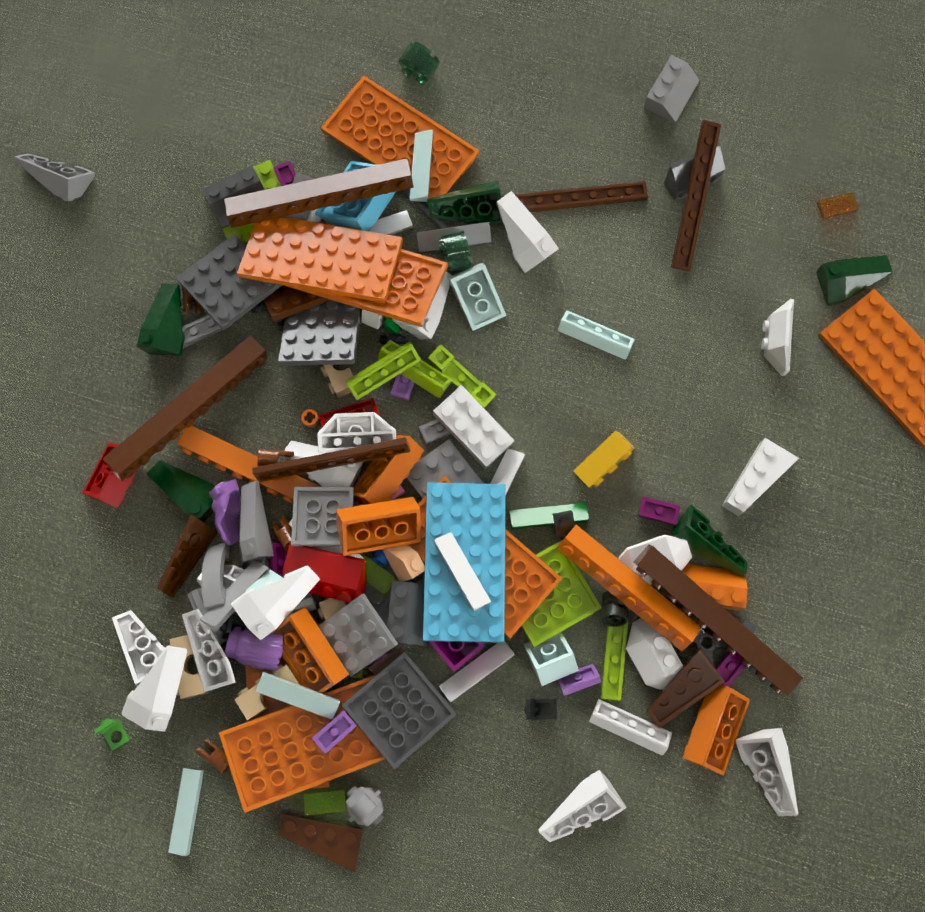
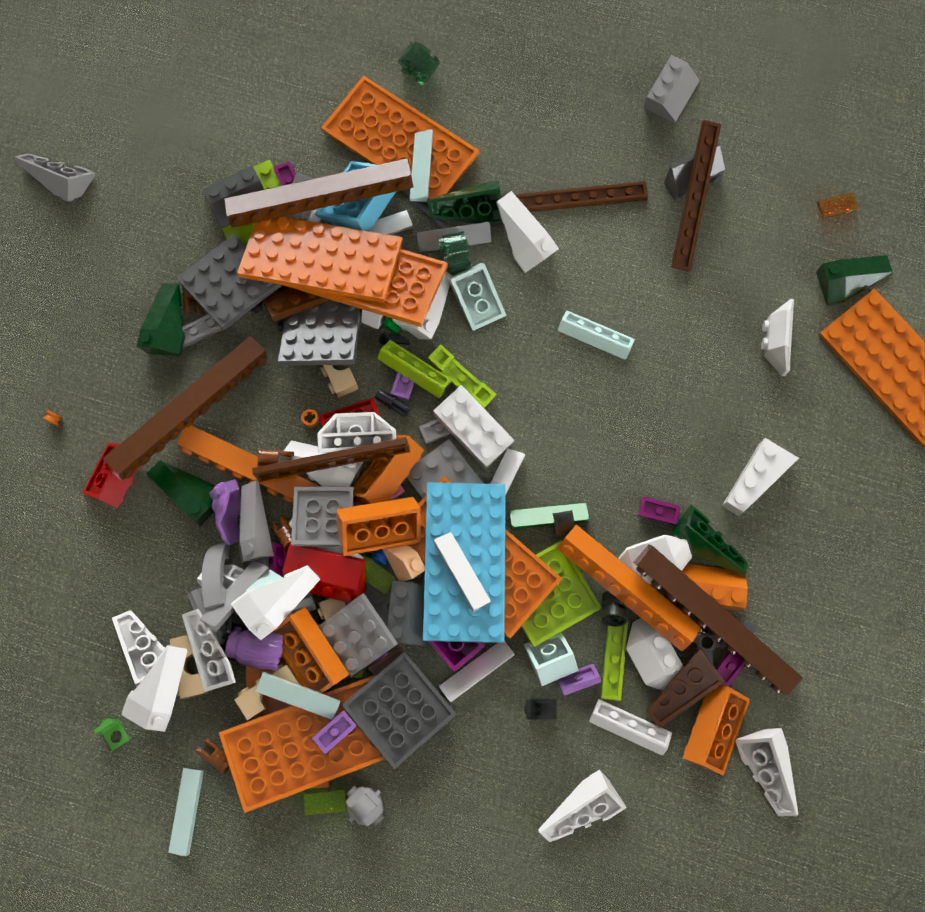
reddish brown wing [157,515,217,598] -> none
reddish brown wing [278,814,363,872] -> none
lime slope [345,342,421,400] -> none
yellow wedge [573,431,635,488] -> none
none -> orange bush [43,410,63,427]
none -> black axle [375,388,411,417]

